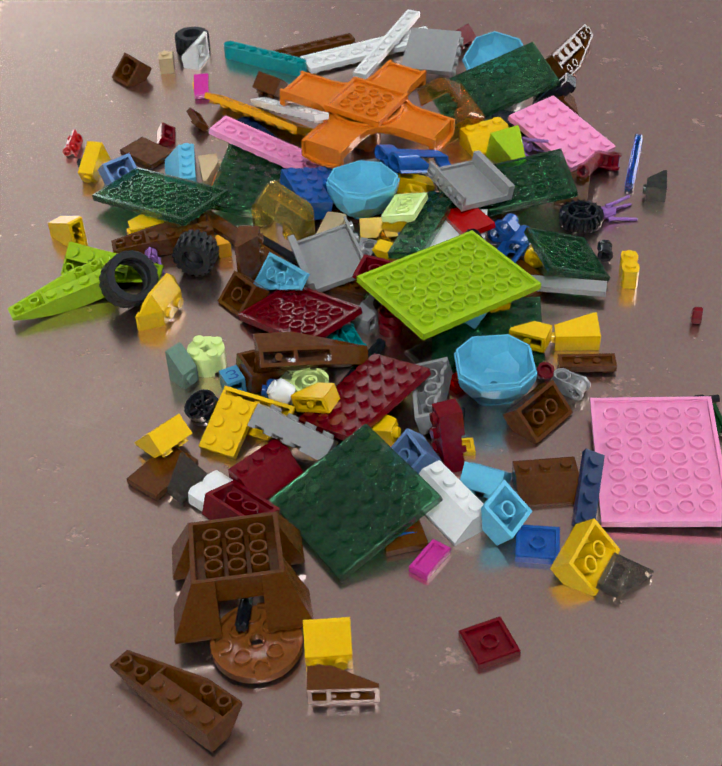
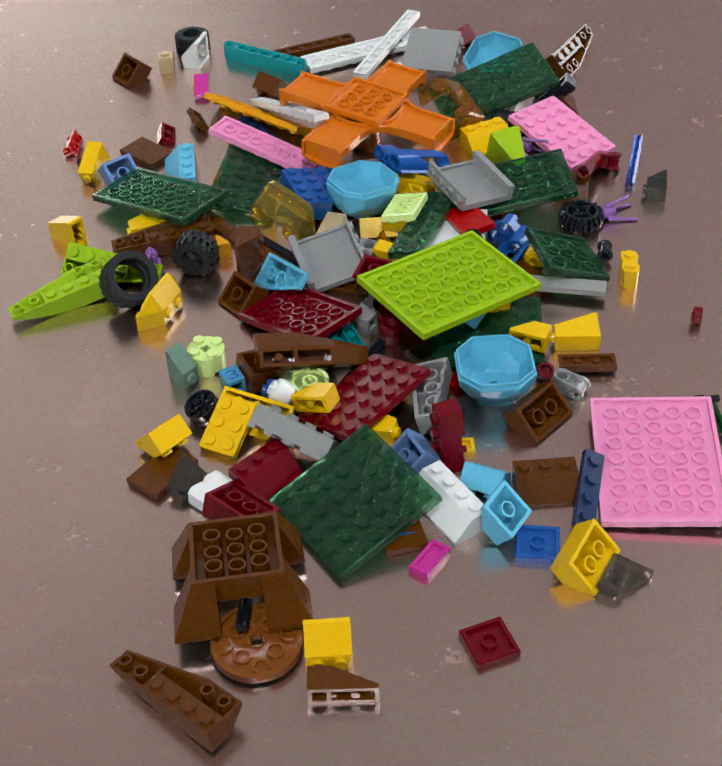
tan slope [198,153,222,193] -> none

